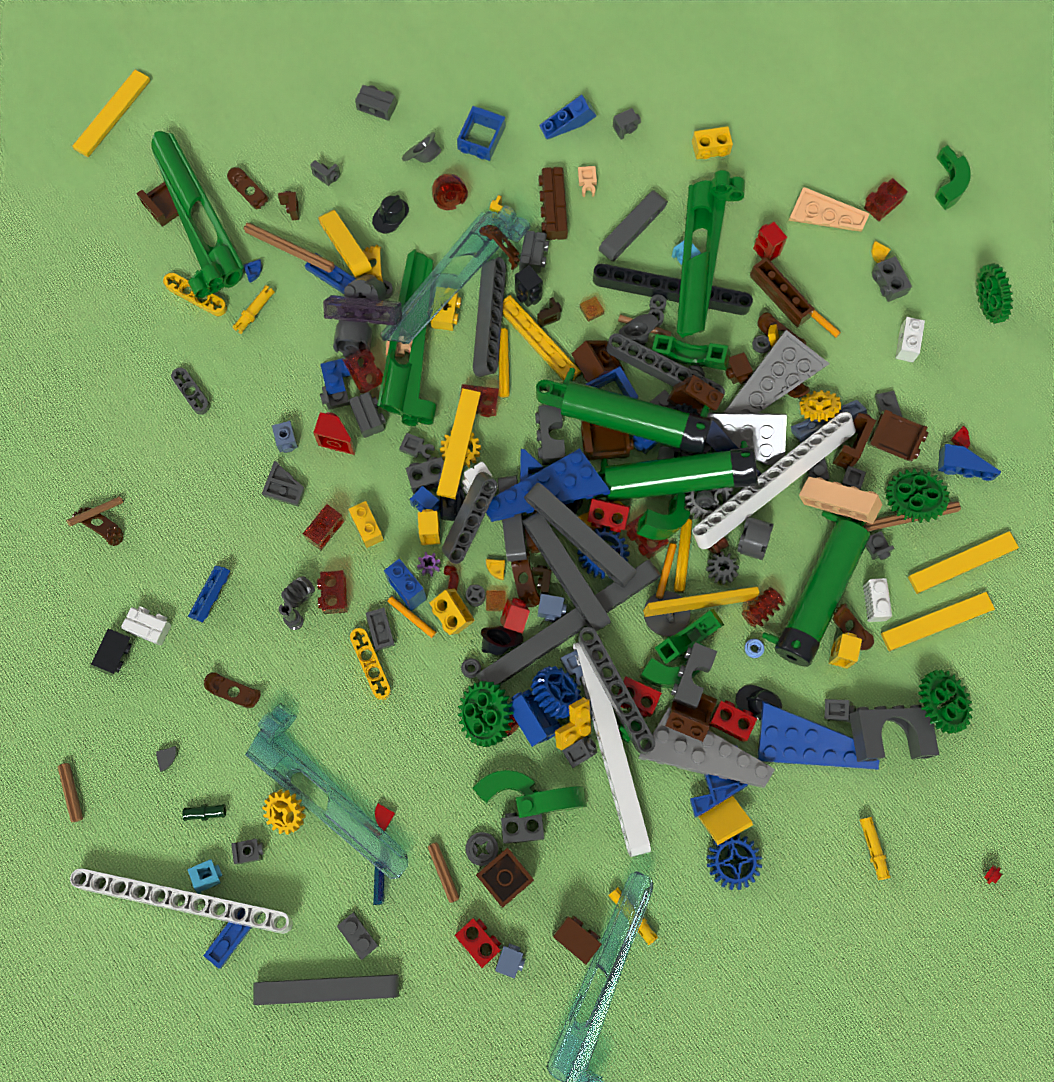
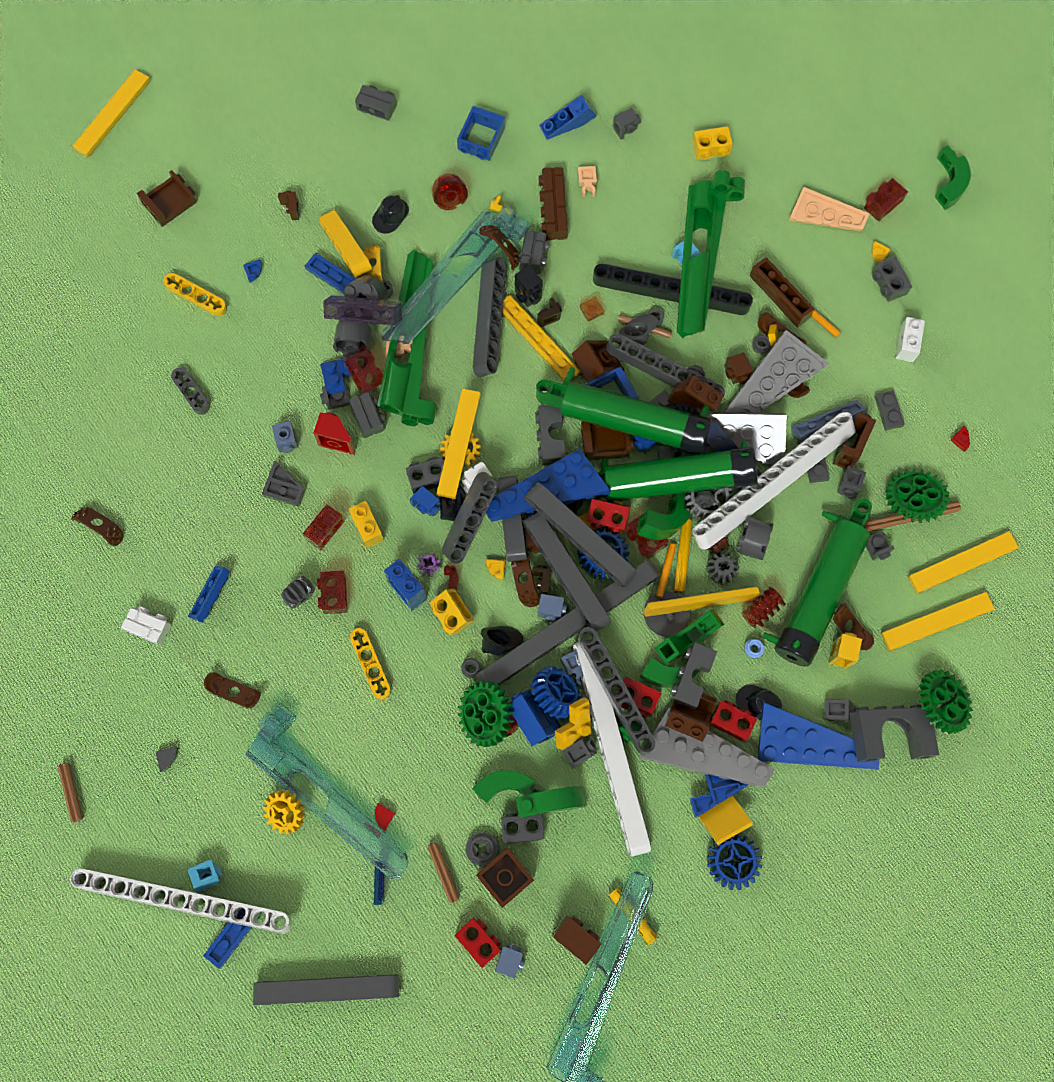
medium nougat bar [67,496,123,527] -> none
black brick [90,628,132,676] -> none
green panel [151,131,244,298] -> none
dark green pin [182,804,226,821] -> none
reddish brown piece [227,167,269,210] -> none
dark grey brick [231,839,265,865] -> none
yellow pin [232,285,275,334] -> none
medium nougat axle [244,223,335,273] -> none
dark grey pin [279,602,304,630] -> none
dark grey bracket [310,160,340,186] -> none
dark grey plate [337,912,379,960] -> none
dark grey plate [366,608,395,651] -> none
light orange bar [387,596,437,638] -> none
dark grey plate [399,433,435,460] -> none
dark grey piece [402,132,441,163] -> none
yellow brick [418,509,440,545] -> none
yellow brick [430,287,461,331] -> none
clear red brick [459,384,499,417] -> none
dark grey wheel [466,585,485,607] -> none
clear orange plate [486,591,506,611] -> none
yellow axle [499,328,509,398] -> none
red brick [500,597,530,633] -> none
blue slope [520,449,543,482] -> none
dark grey beam [598,190,668,262] -> none
dark grey bush [649,294,666,312] -> none
green arch [652,334,731,371] -> none
red brick [753,222,788,261] -> none
light nougat brick [799,476,883,524] -> none
yellow gear [800,390,841,422] -> none
yellow pin [859,817,891,881] -> none
white brick [863,578,892,622] -> none
reddish brown panel [868,409,929,462] -> none
blue slope [938,444,1001,481] -> none
green gear [976,263,1013,324] -> none
red plate [983,865,1003,884] -> none

